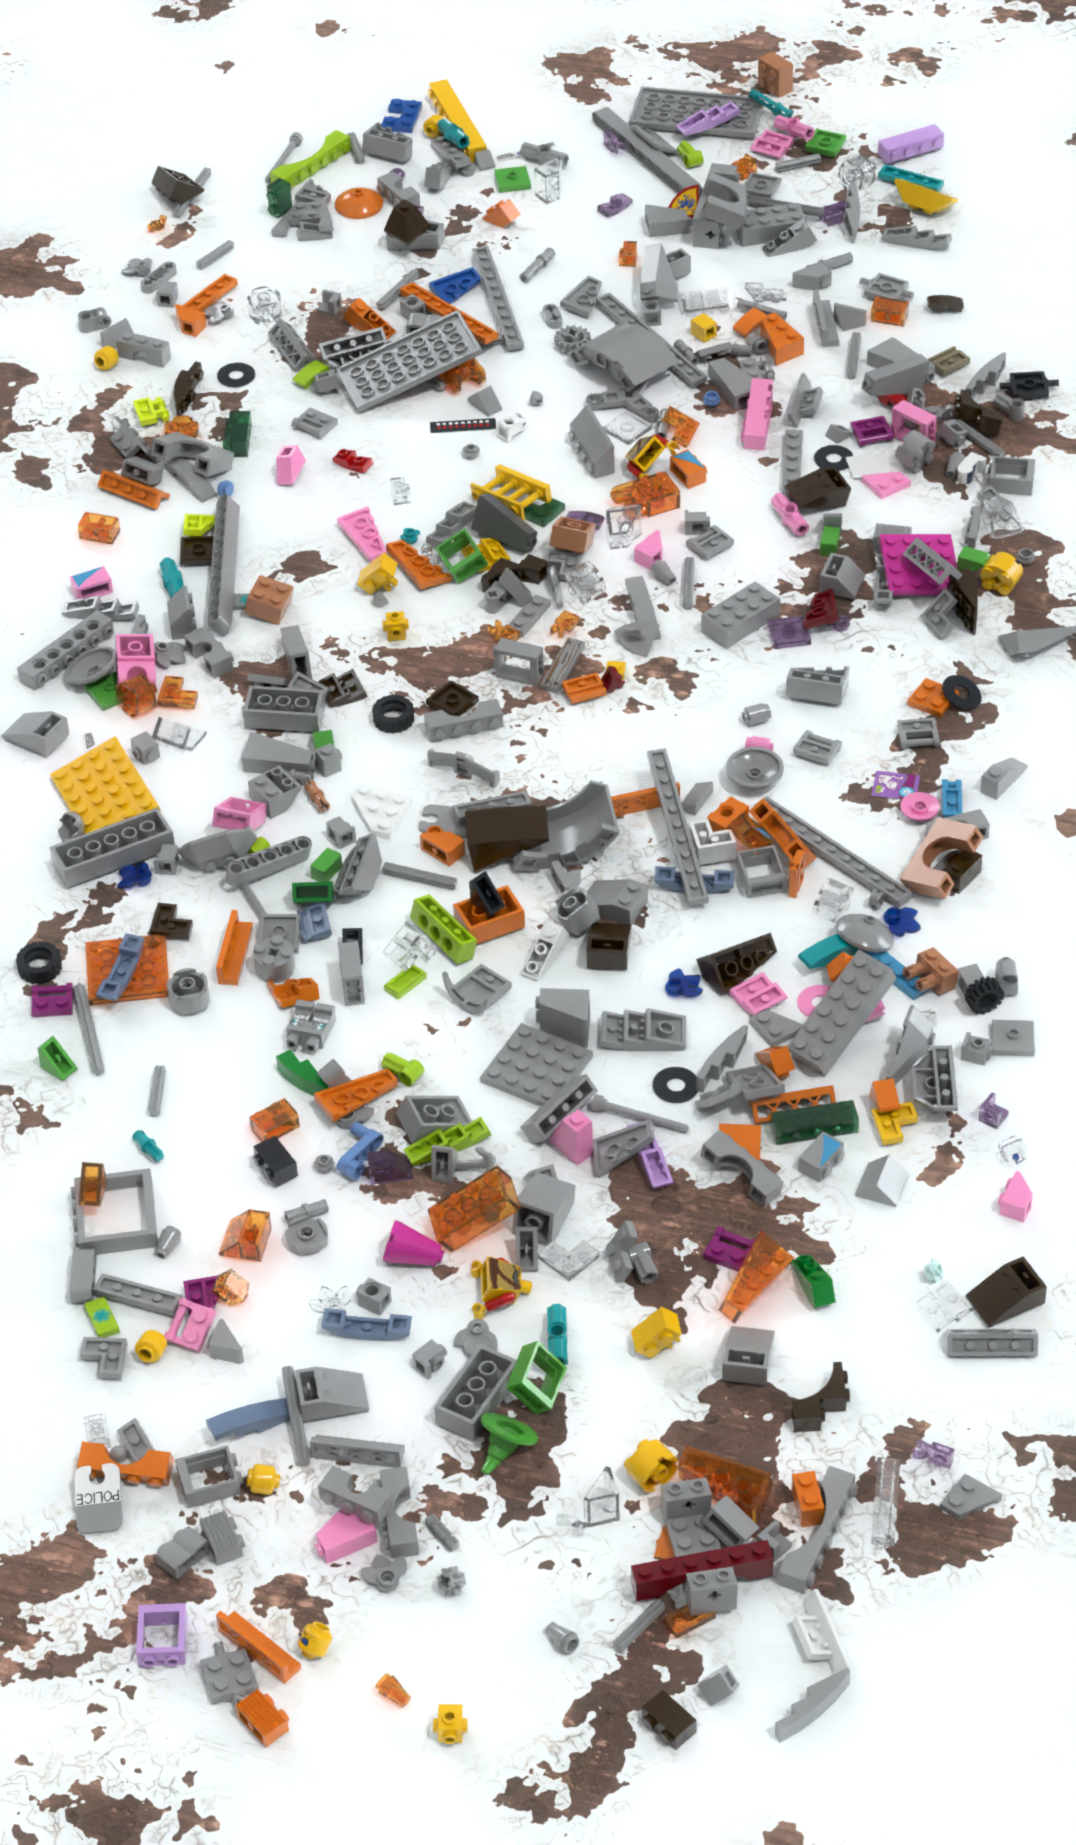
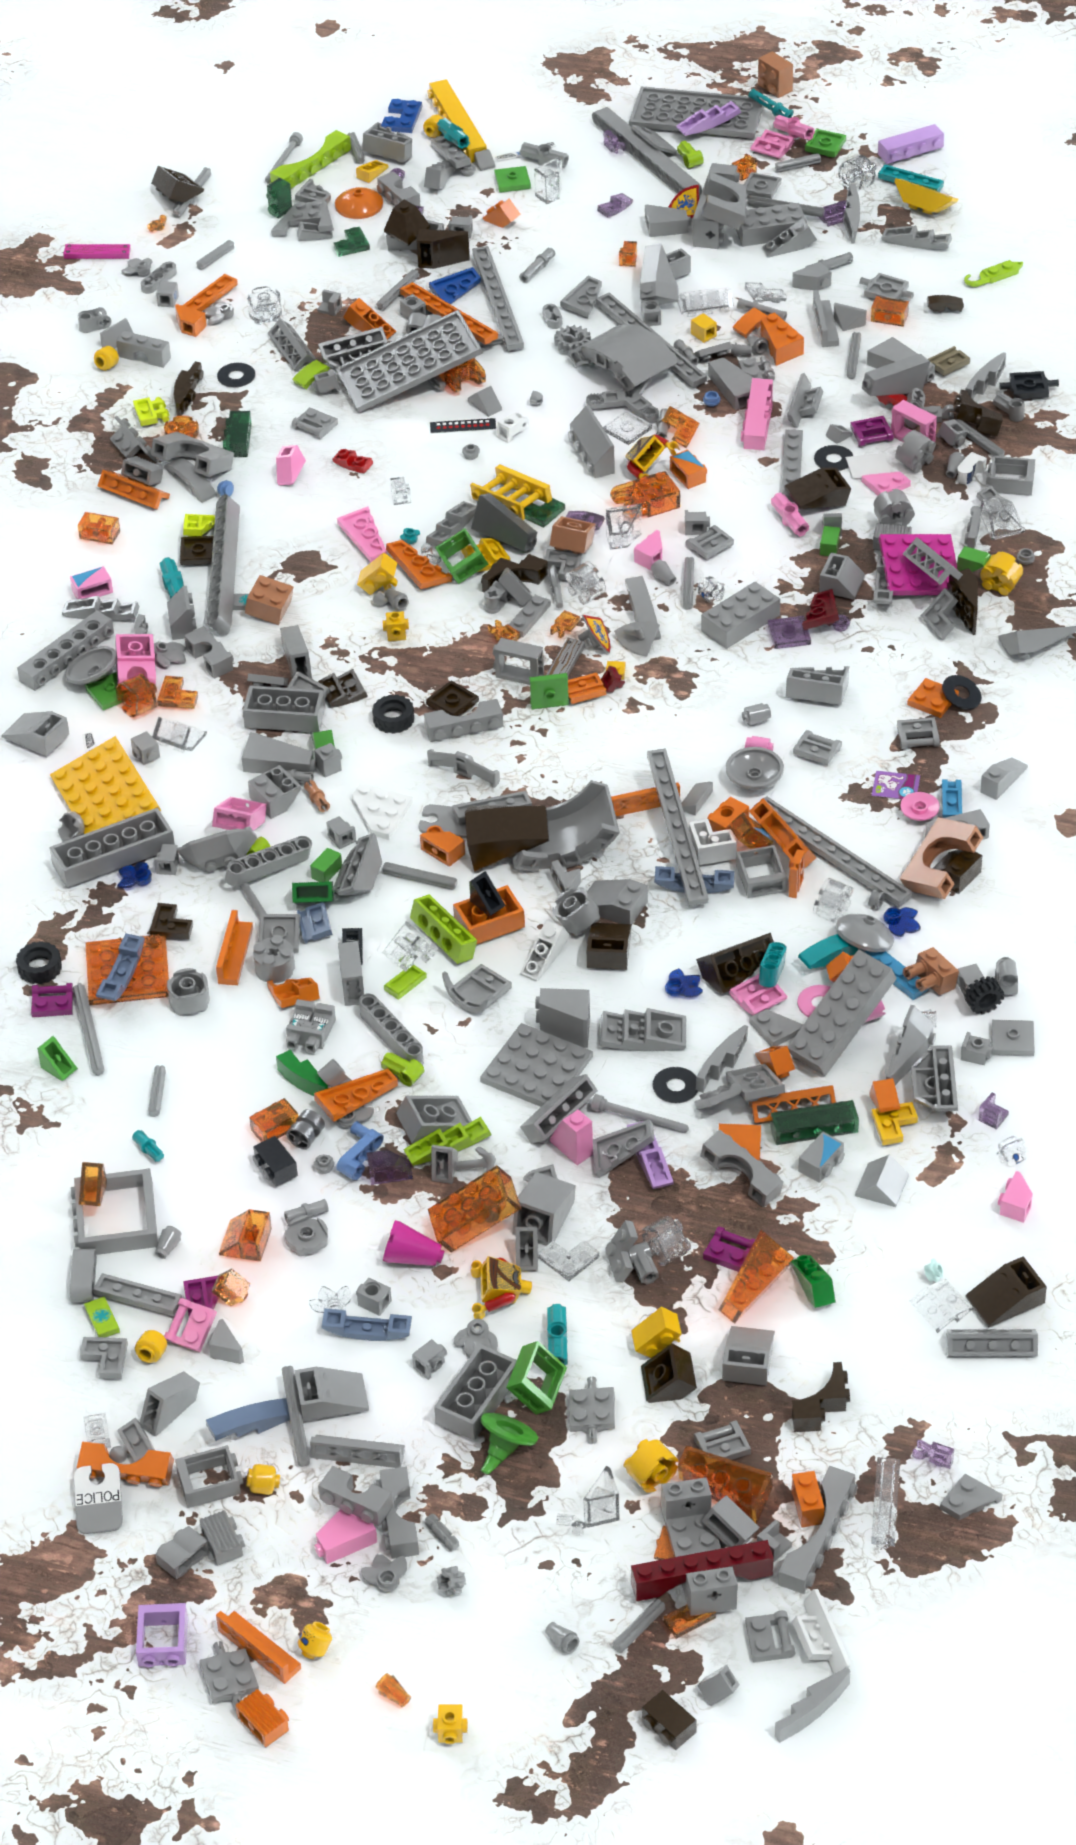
none -> dark pink tile [63,244,131,259]
none -> light grey slope [140,1371,200,1436]
none -> flat silver wheel [286,1109,325,1149]
none -> clear green plate [333,226,370,257]
none -> yellow slope [356,160,389,183]
none -> light grey beam [359,993,424,1065]
none -> light grey cone [385,588,409,610]
none -> dark brown slope [416,229,470,269]
none -> light grey brick [448,215,473,239]
none -> bright green plate [529,673,569,710]
none -> light grey plate [569,1376,615,1444]
none -> shield [578,615,611,654]
none -> dark brown slope [641,1343,697,1403]
none -> clear brick [642,1216,691,1266]
none -> light grey plate [693,1420,751,1467]
none -> clear head [698,576,725,603]
none -> light grey plate [745,1610,796,1663]
none -> teal beam [758,942,787,987]
none -> light grey brick [873,489,915,526]
none -> lime plate [964,260,1023,287]

